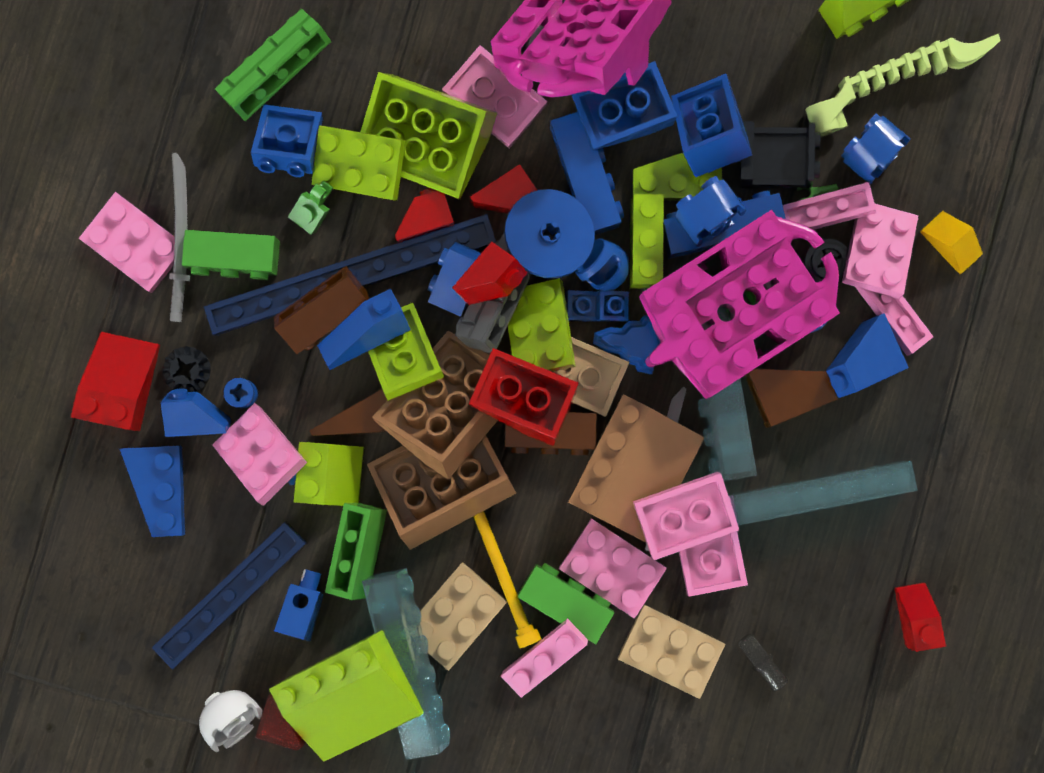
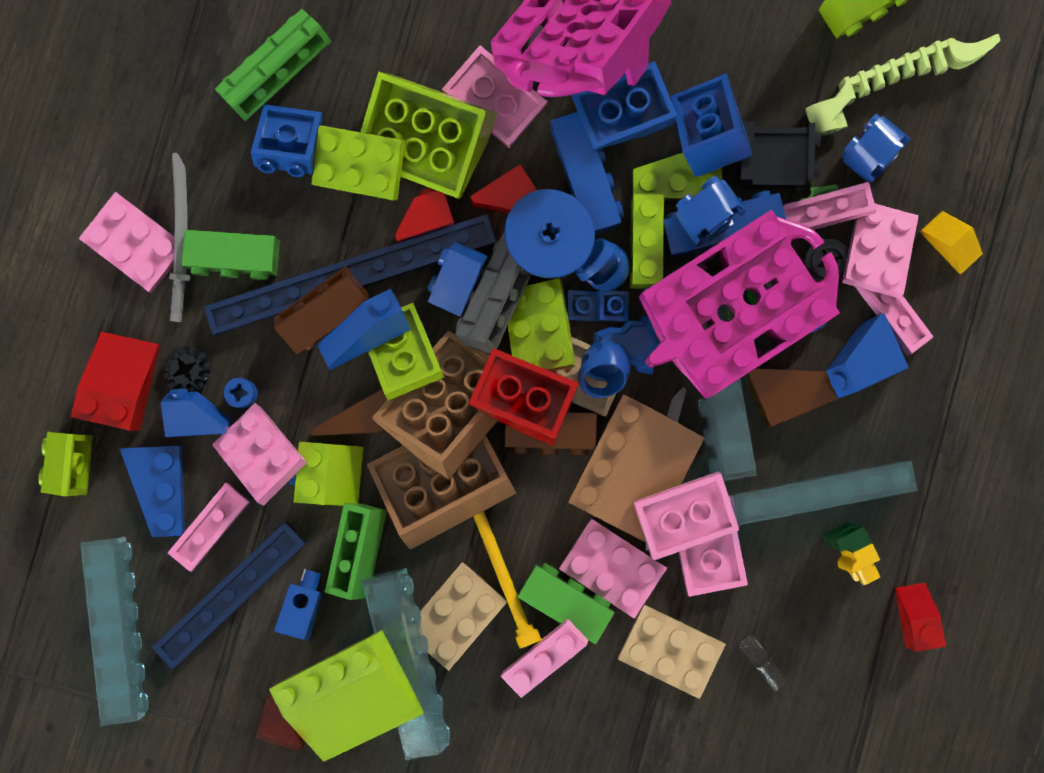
white cylinder [199,690,262,752] -> none
bright green plate [288,181,333,235] -> none
red slope [452,241,528,305] -> none
none -> lime slope [38,432,93,496]
none -> clear light blue brick [81,536,148,726]
none -> bright pink plate [168,483,251,572]
none -> blue helmet [578,340,631,398]
none -> hips [822,522,881,585]

